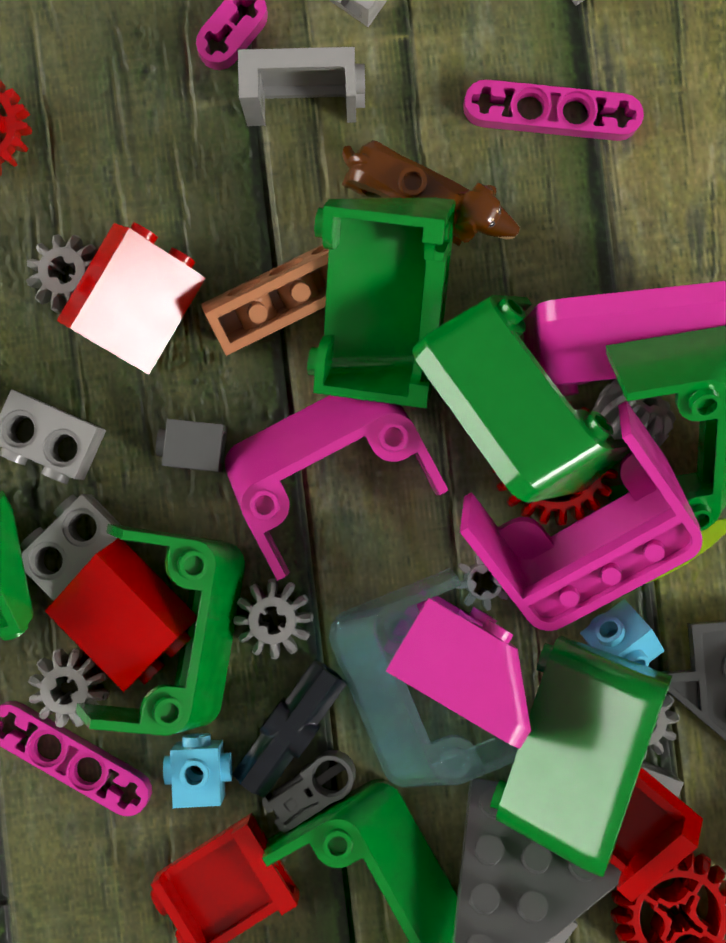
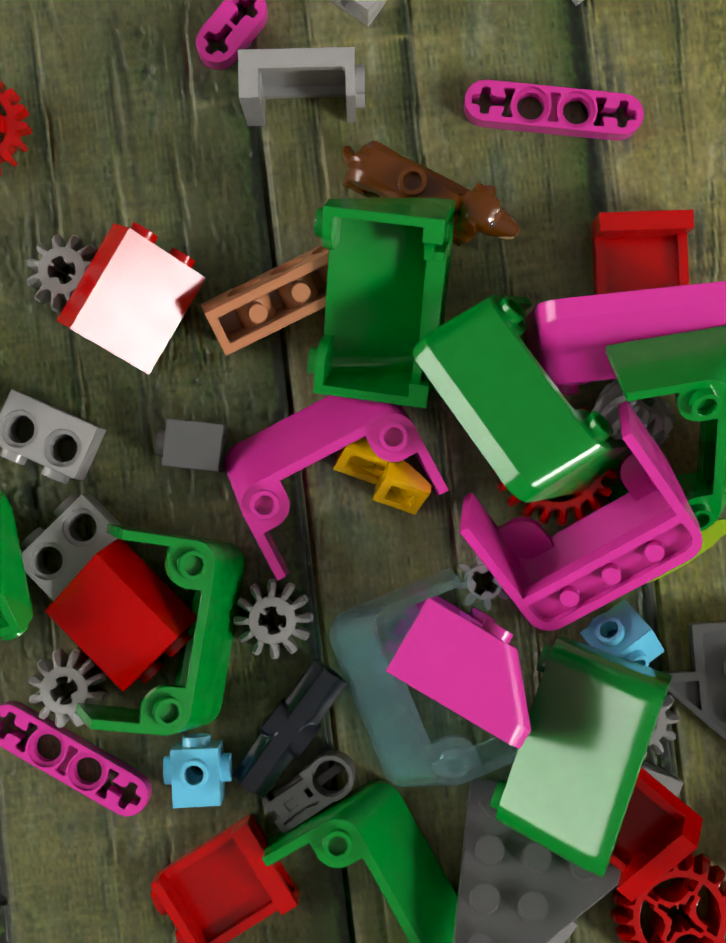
none -> yellow slope [333,437,432,515]
none -> red panel [591,209,694,295]

